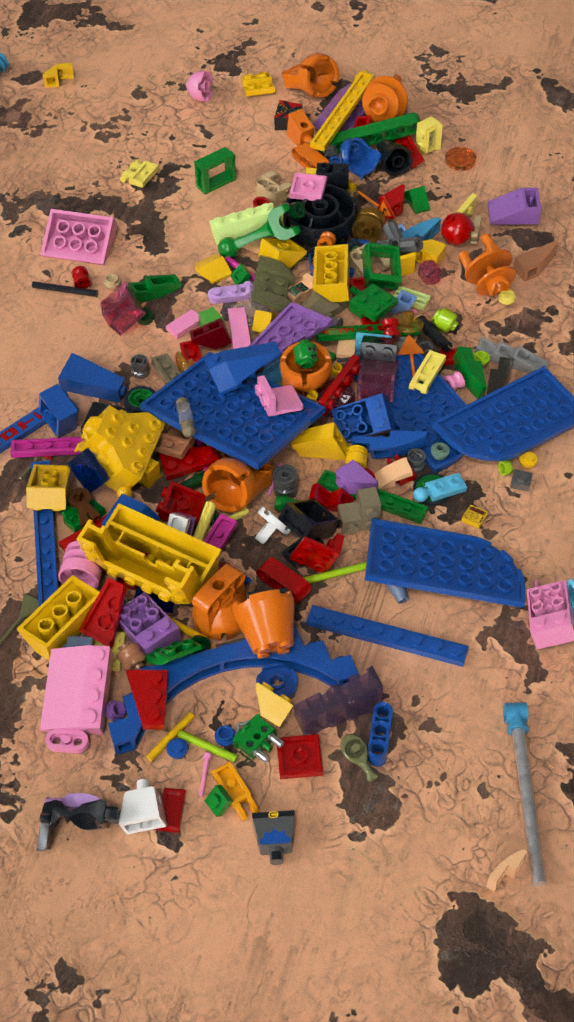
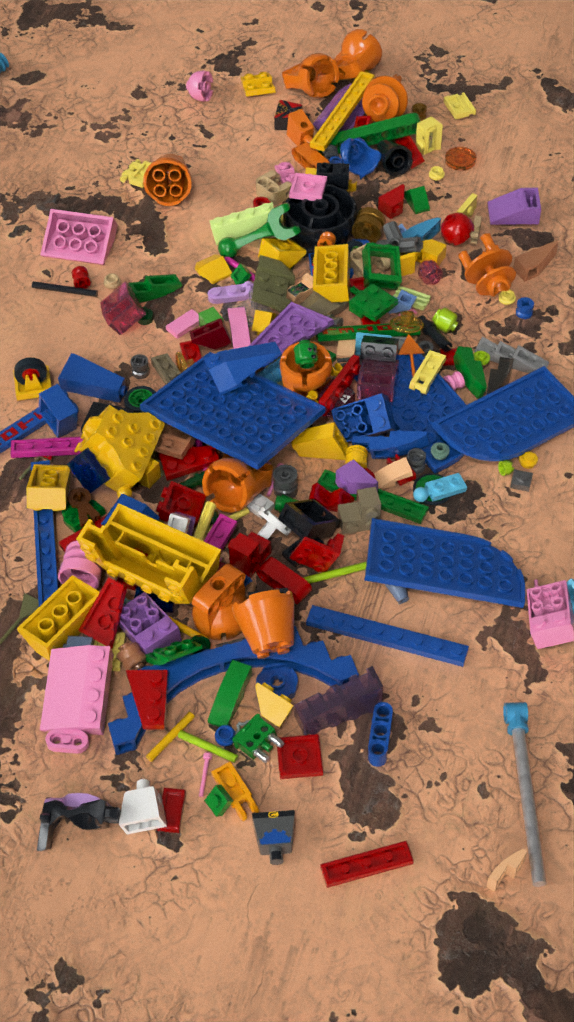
yellow slope [43,63,74,88] -> none
medium lavender plate [105,700,126,721] -> none
blue plate [166,738,188,759] -> none
piece [176,397,196,437] -> none
green window [194,147,236,194] -> none
bright pink bracket [255,375,303,417] -> none
dark green tile [288,201,305,219] -> none
olive piece [341,734,379,783] -> none
orange piece [357,191,396,219] -> none
red wheel [382,318,401,339] -> none
yellow tile [462,505,488,529] -> none
none -> plate [13,358,52,401]
none -> orange cone [143,154,192,206]
none -> green slope [208,660,252,727]
none -> red brick [228,531,271,578]
none -> white plate [247,494,274,519]
none -> bright pink slope [275,162,295,184]
none -> red tile [320,841,414,888]
none -> orange piece [333,29,382,80]
none -> pearl gold wheel [412,103,427,121]
none -> light yellow plate [429,166,445,181]
none -> light yellow plate [444,92,476,119]
none -> blue wheel [516,297,534,319]

